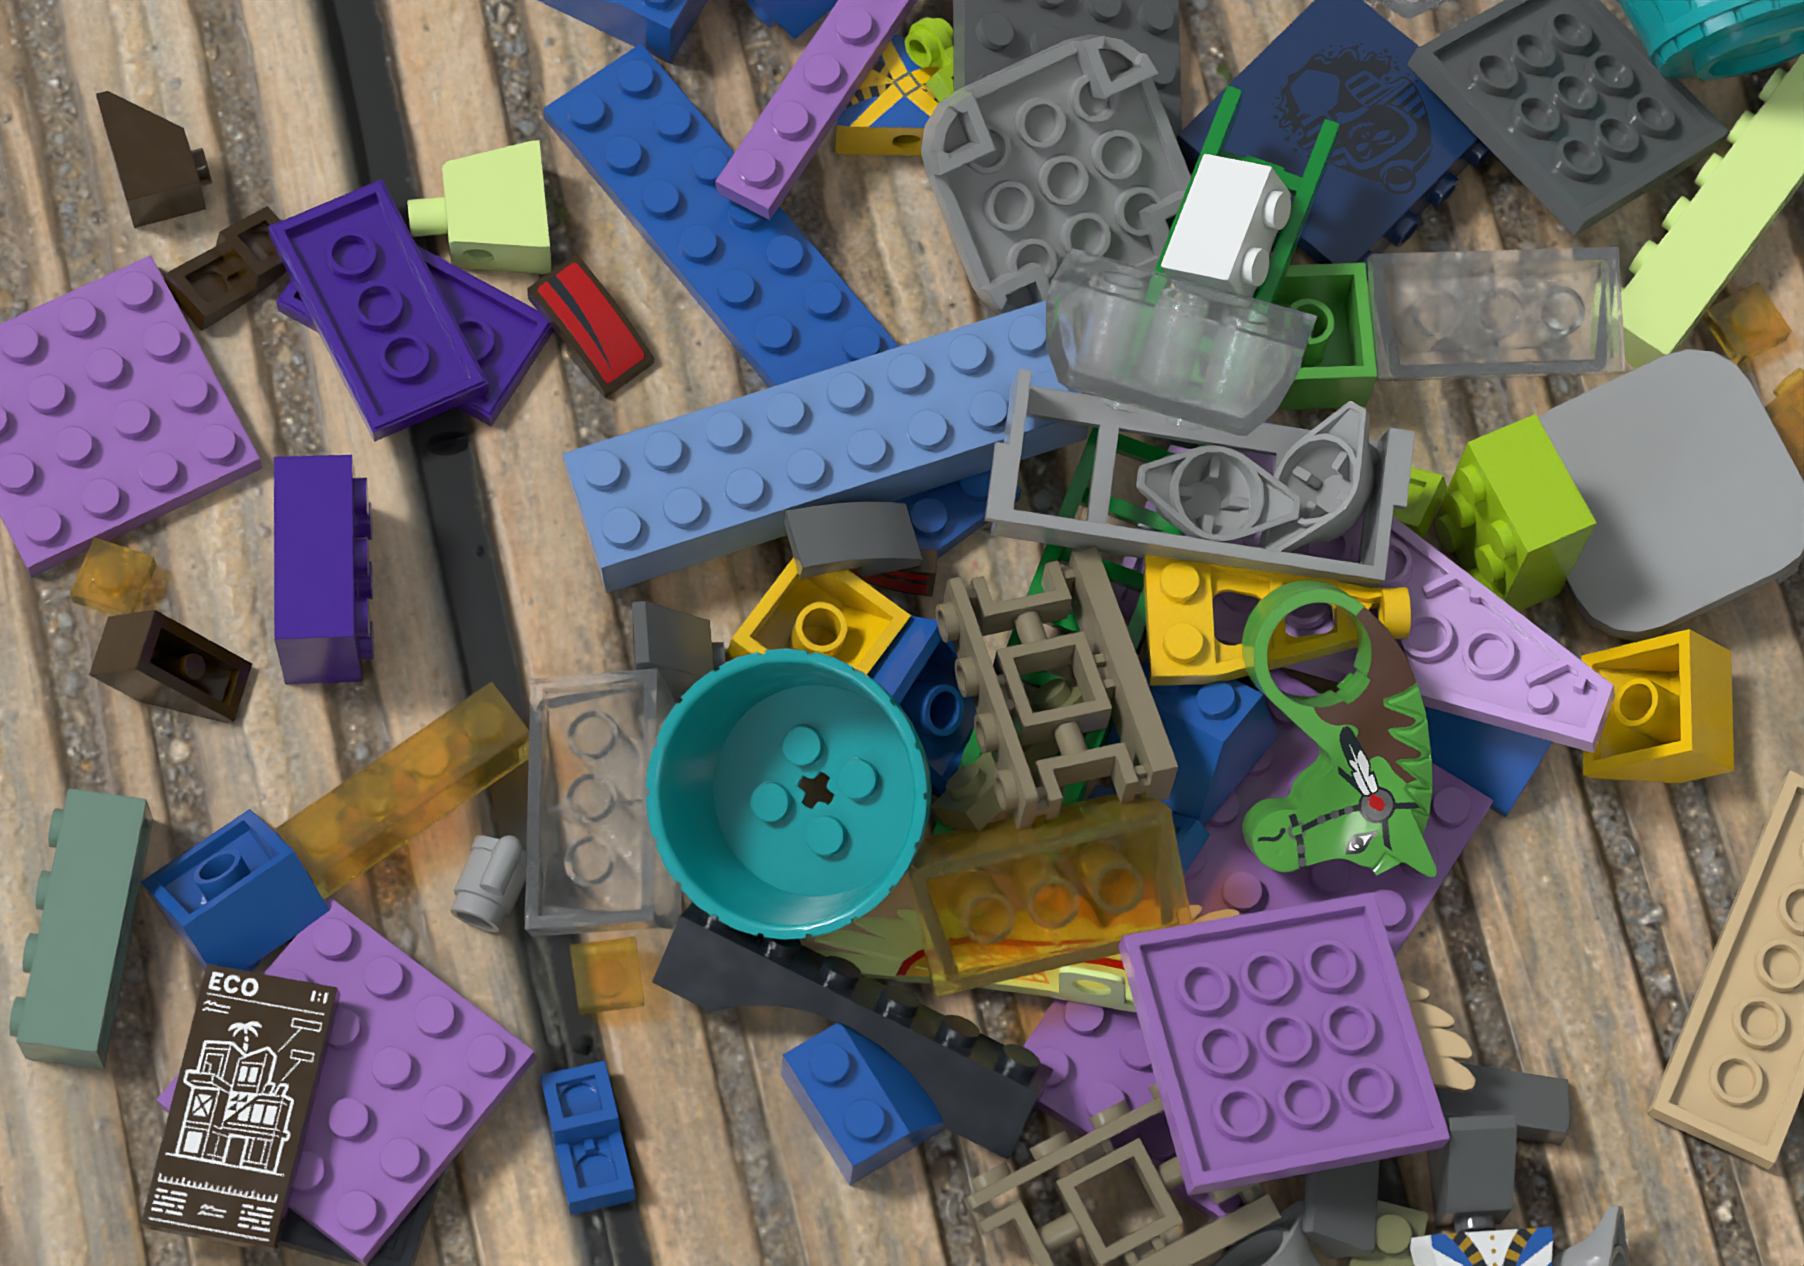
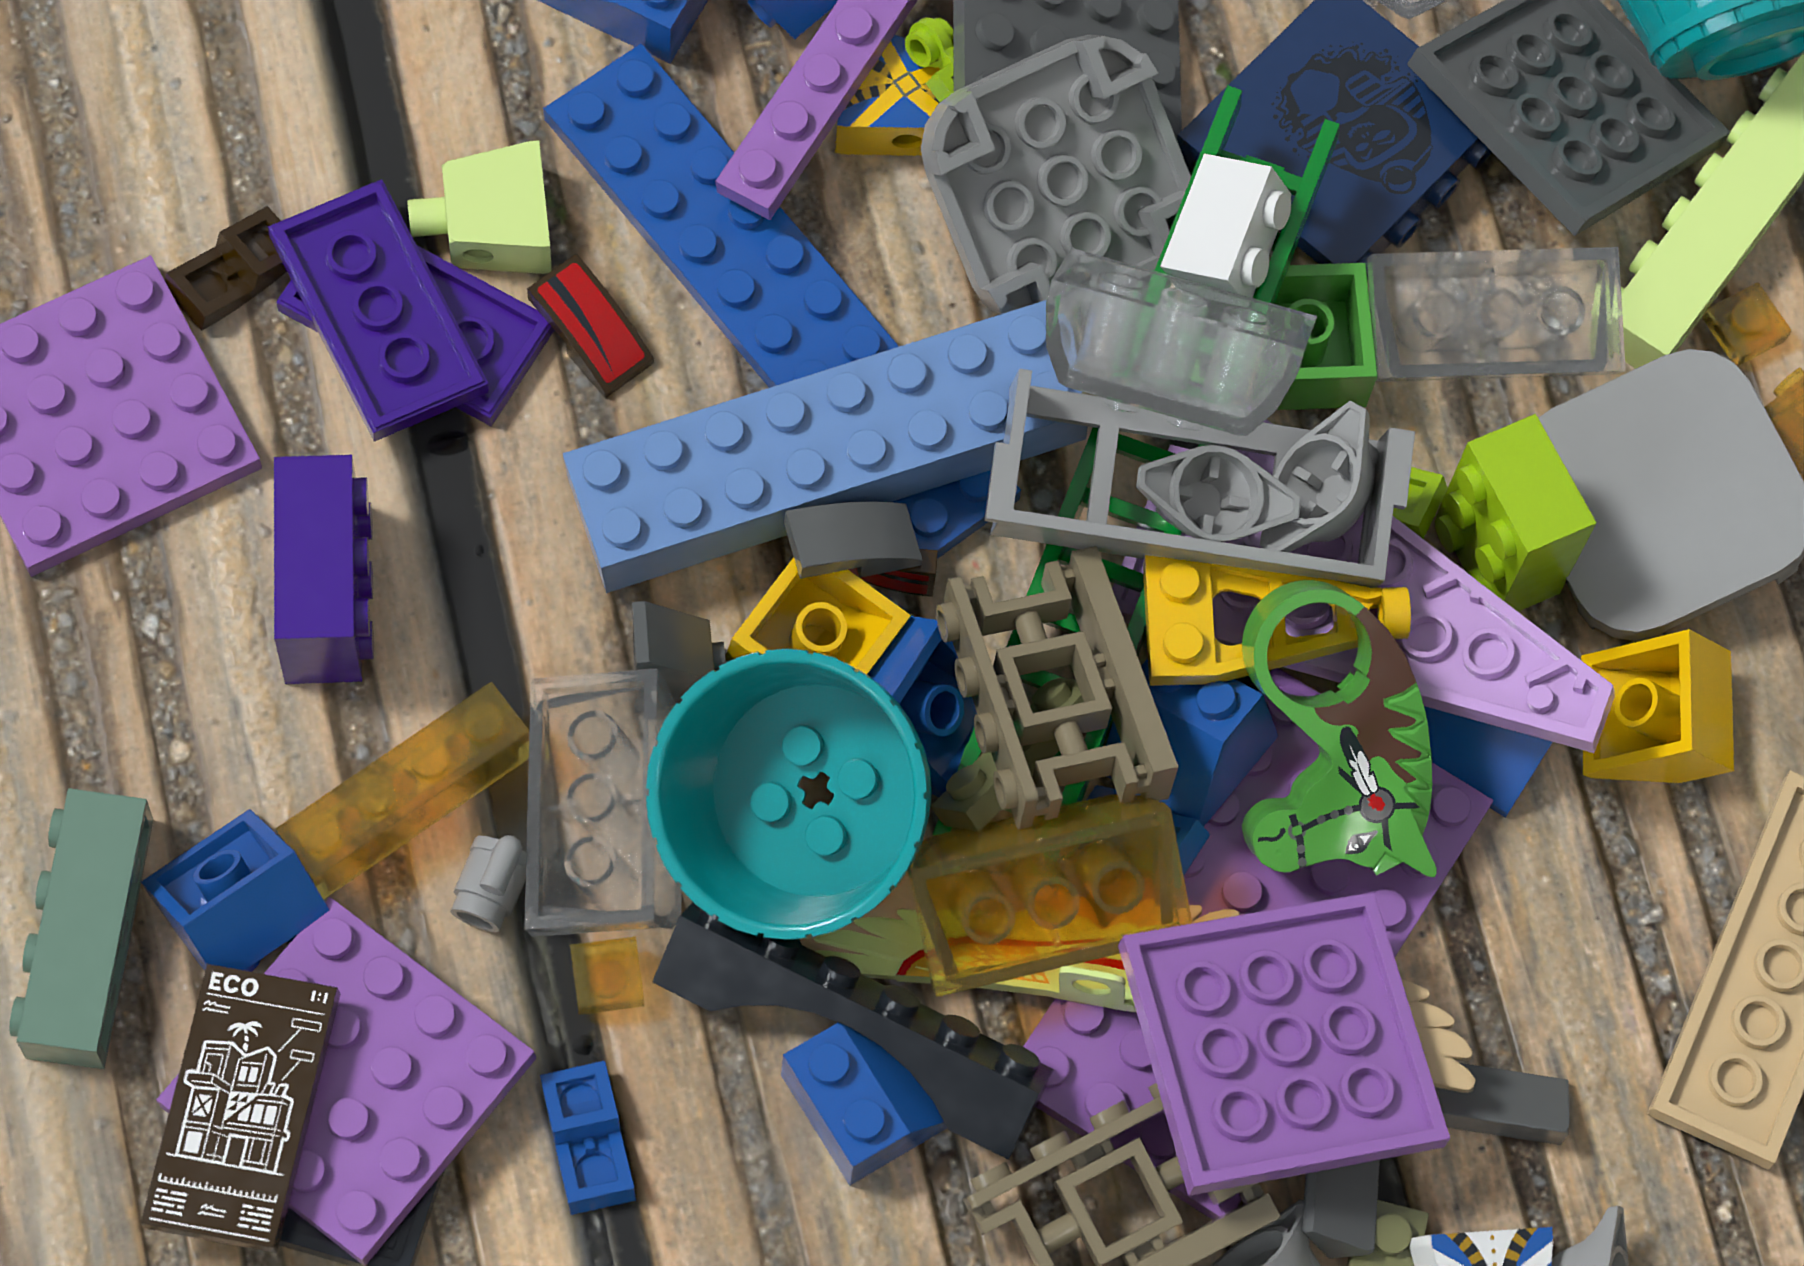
clear yellow plate [70,537,157,616] -> none
dark brown slope [89,610,252,723] -> none
dark brown slope [96,91,212,228] -> none
dark grey slope [1427,1114,1517,1233] -> none

